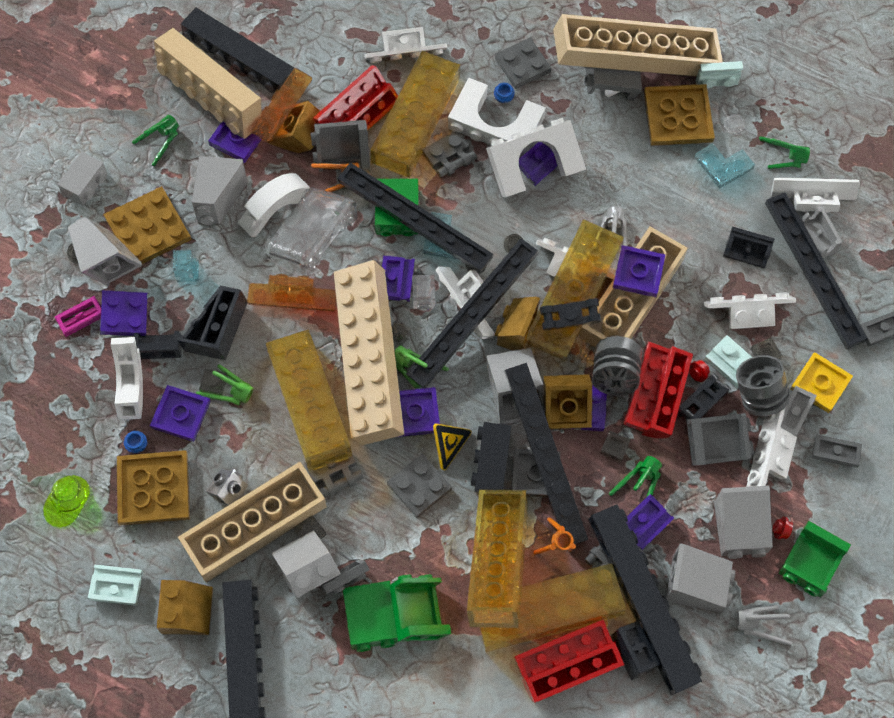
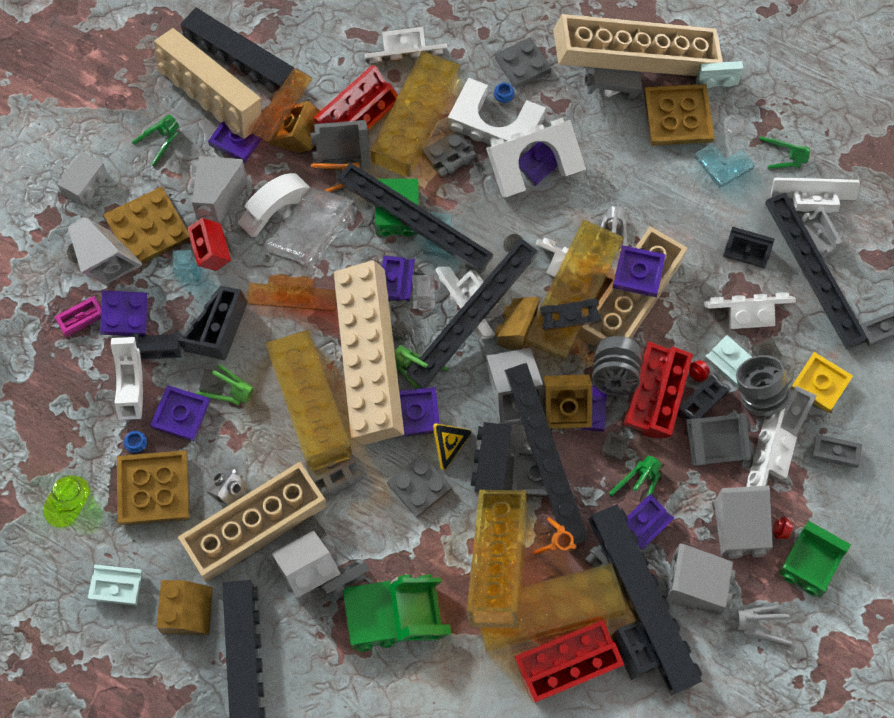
none -> red brick [188,218,231,271]

